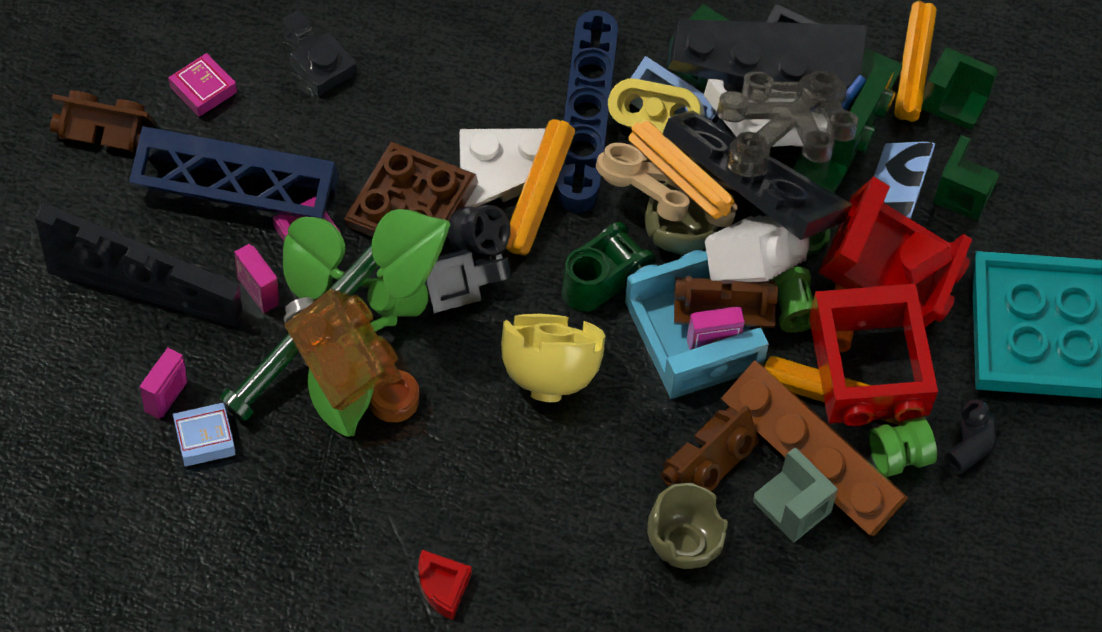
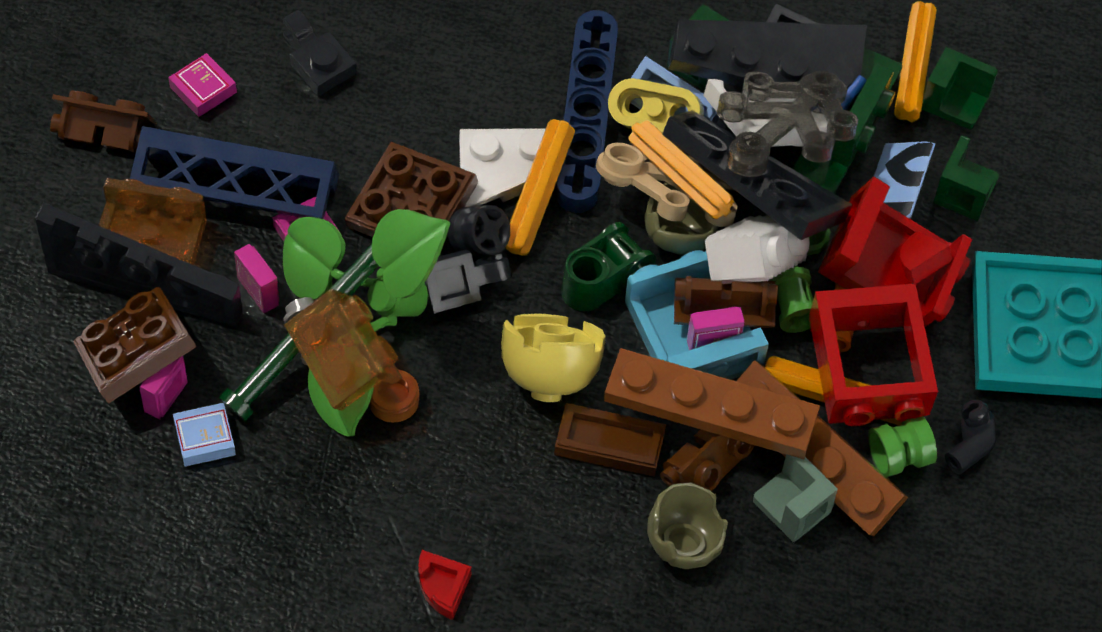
none -> reddish brown tile [73,286,197,403]
none -> clear orange bracket [99,178,207,265]
none -> reddish brown tile [554,403,666,477]
none -> dark orange plate [604,348,820,459]

